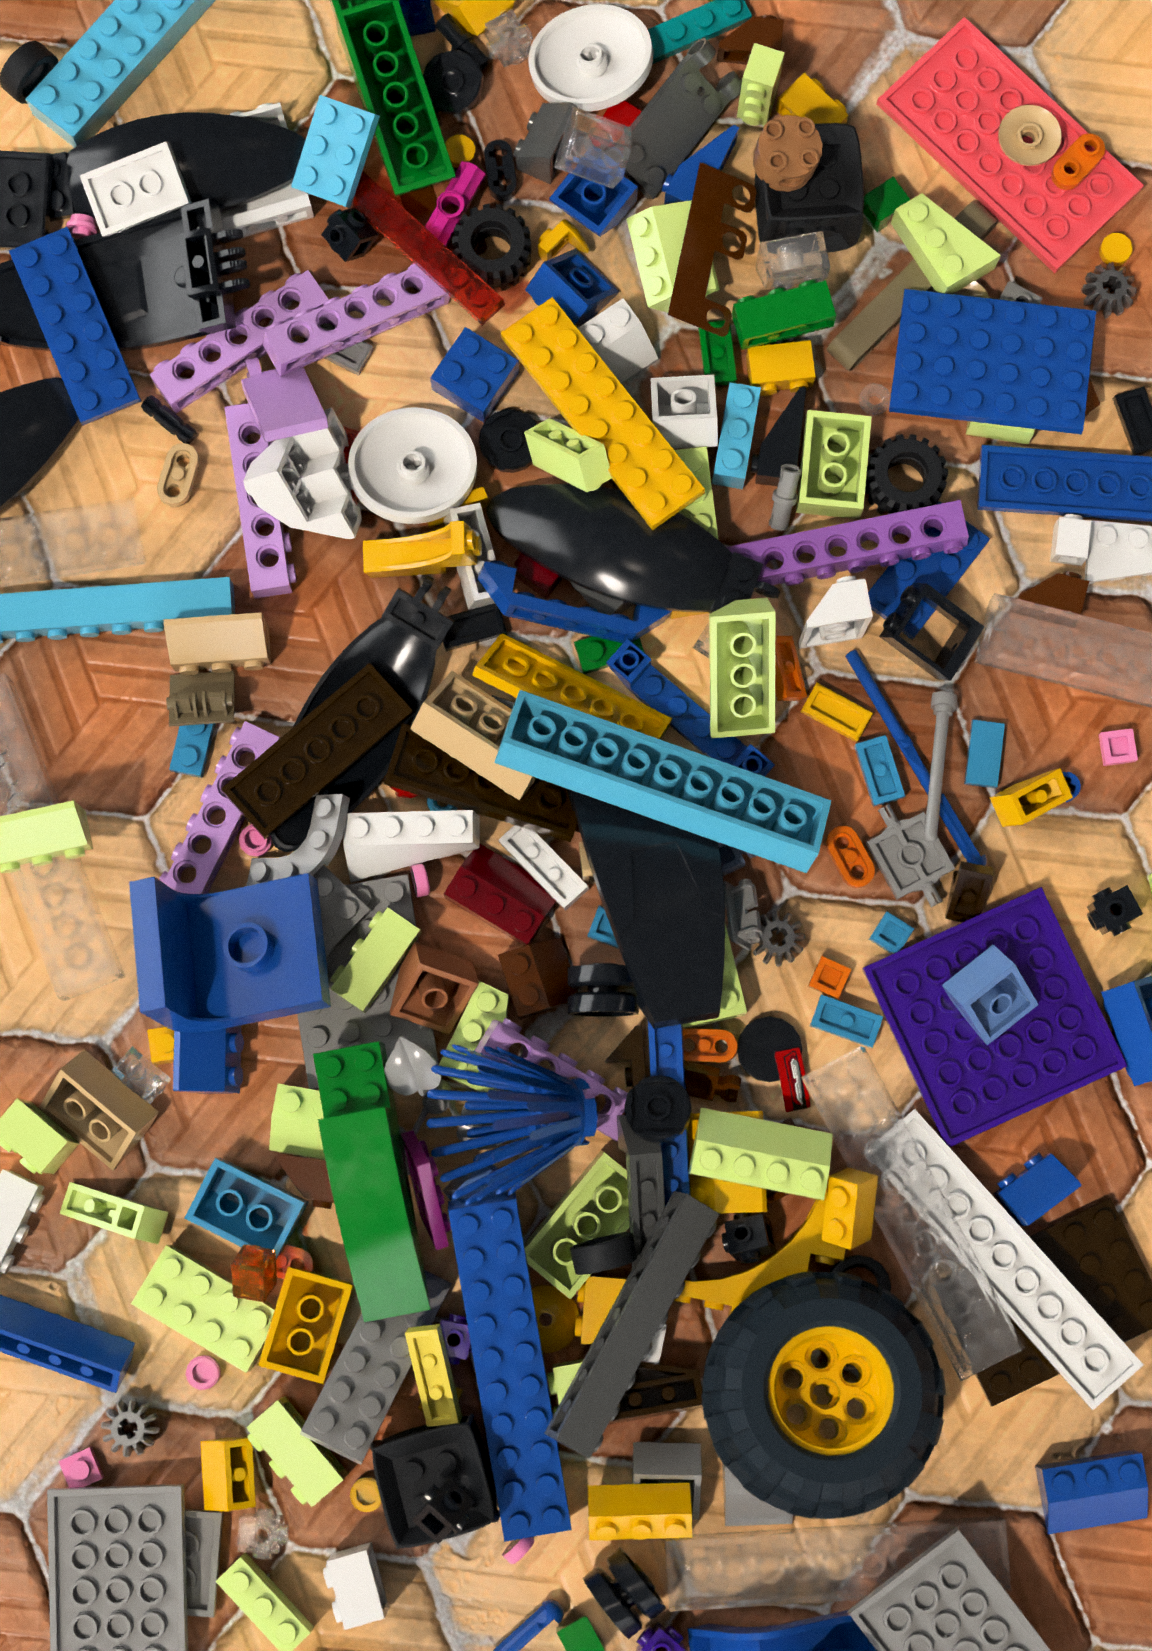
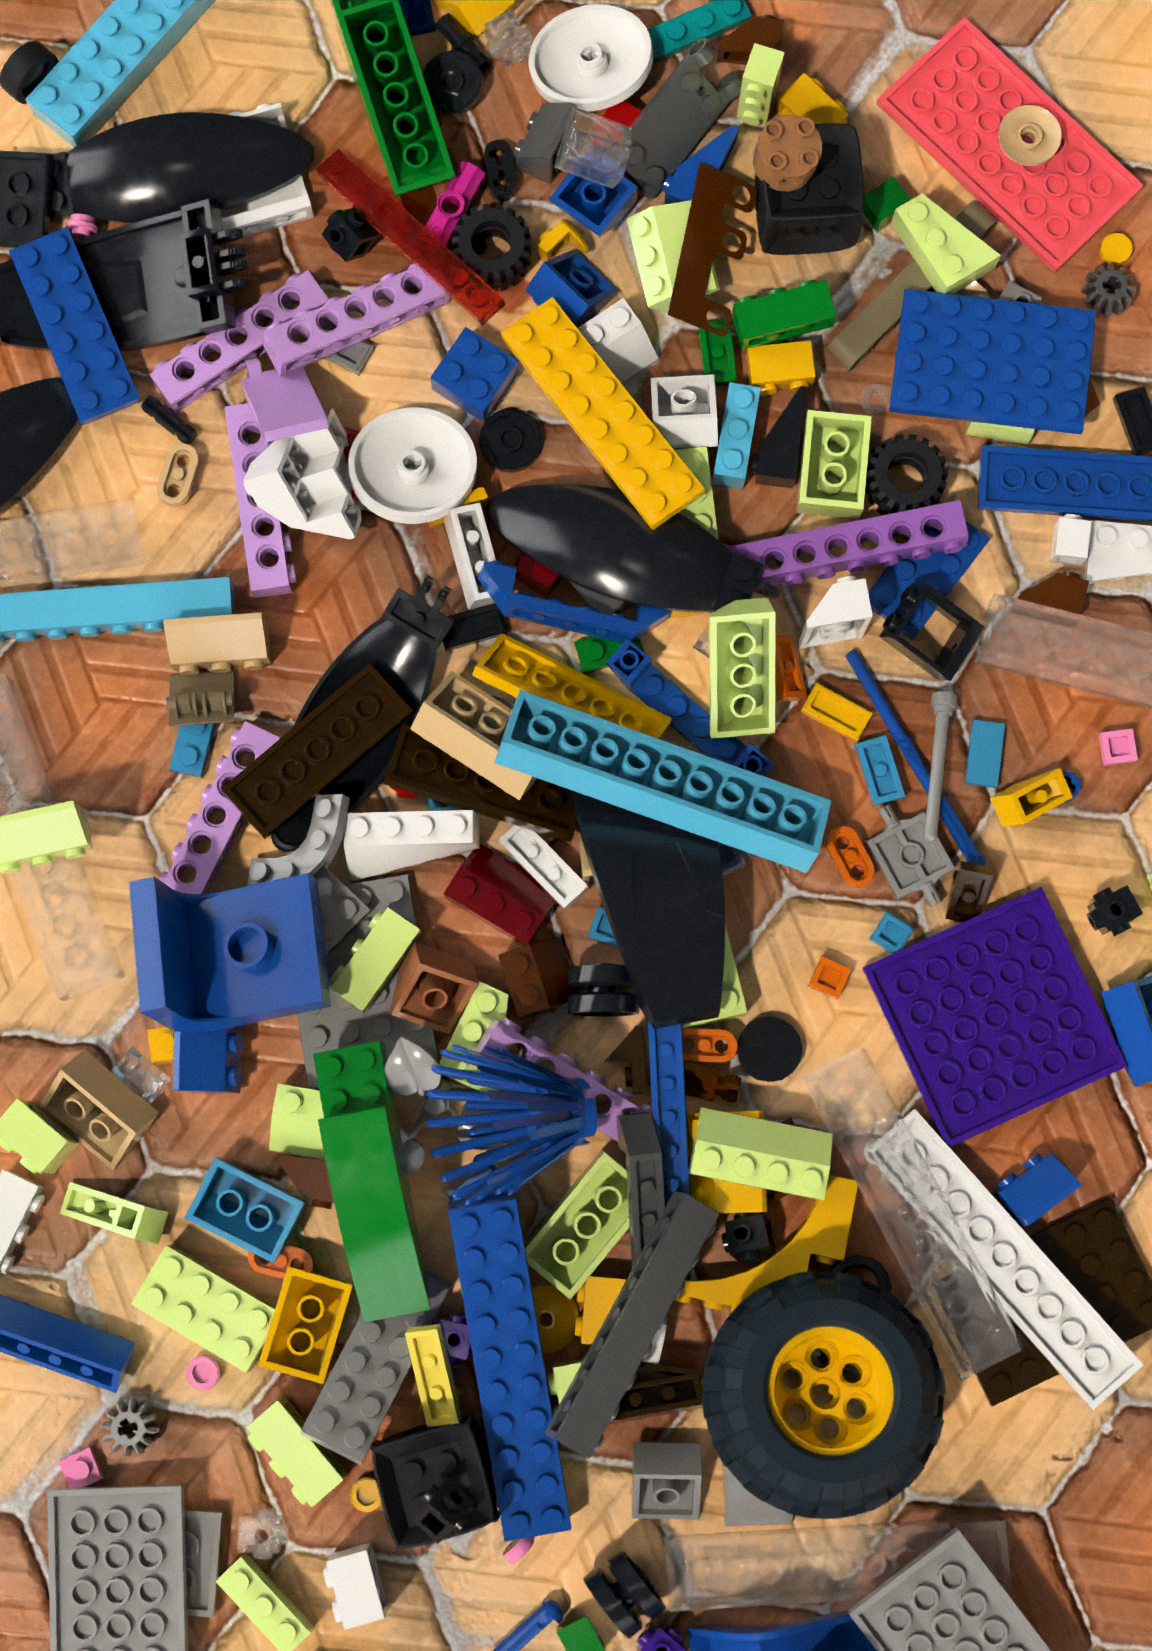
white plate [80,141,192,237] -> none
yellow brick [201,1437,256,1511] -> none
clear orange brick [231,1244,277,1303] -> none
bright pink plate [239,825,272,857] -> none
medium azure plate [291,95,380,208] -> none
yellow arch [363,521,482,578] -> none
magenta plate [401,1130,451,1250] -> none
bright pink tile [410,863,430,898] -> none
yellow tile [445,135,475,168] -> none
yellowish green brick [524,418,612,492] -> none
black tyre [570,1232,638,1275] -> none
yellow slope [588,1482,692,1541] -> none
black tile [624,1075,692,1143] -> none
light grey hinge [723,879,762,951] -> none
flat silver gear [752,910,805,967] -> none
clear slope [756,231,830,290] -> none
light grey pin [768,464,802,531] -> none
sticker [774,1047,811,1112] -> none
dark azure plate [810,994,883,1048] -> none
yellow brick [822,1167,878,1250] -> none
medium blue slope [942,945,1039,1045] -> none
blue slope [1035,1450,1148,1534] -> none
orange plate [1051,133,1105,190] -> none

